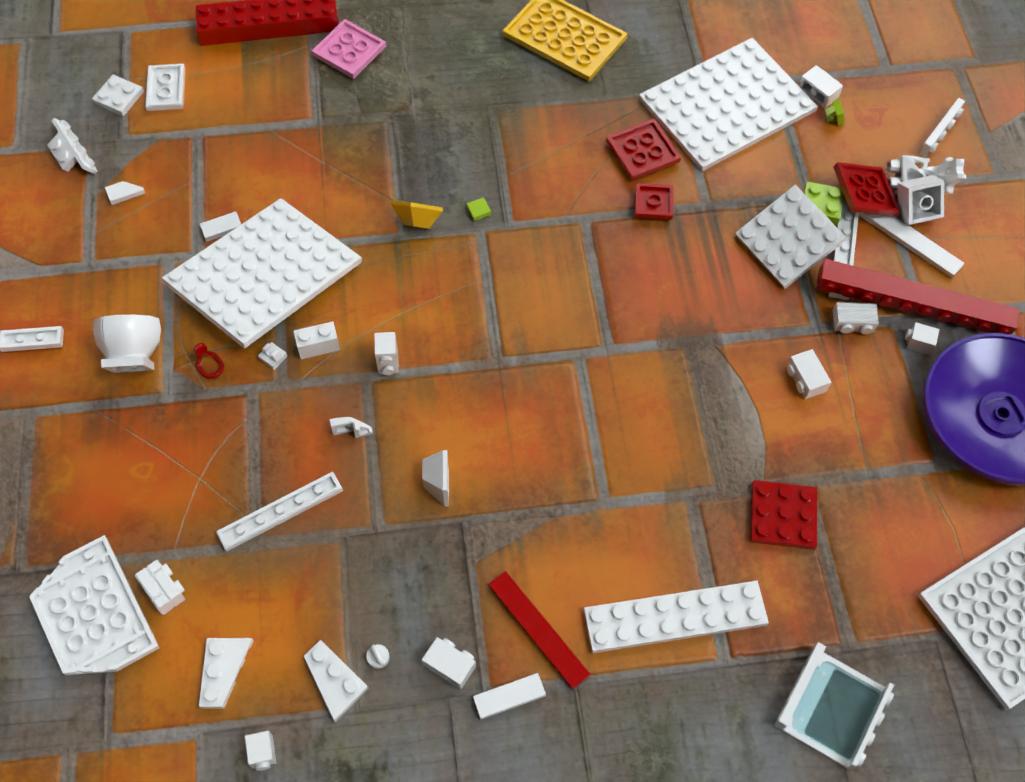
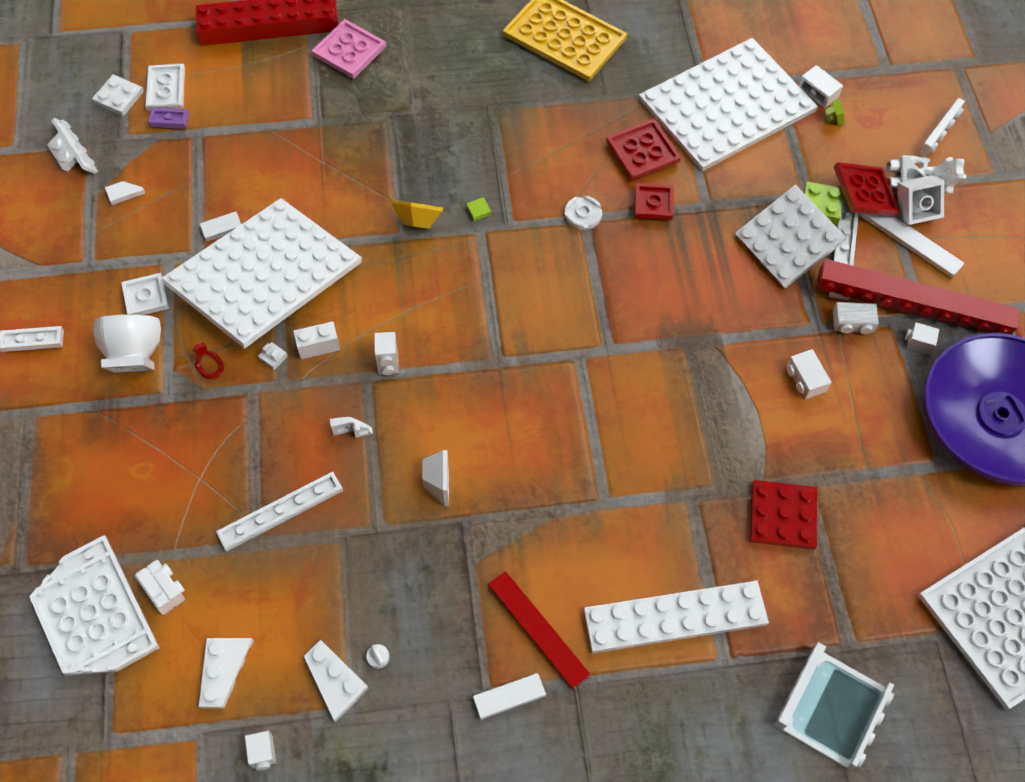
white brick [422,637,476,690] -> none
none -> white plate [122,273,169,315]
none -> medium lavender plate [148,108,189,129]
none -> white tile [565,196,602,230]

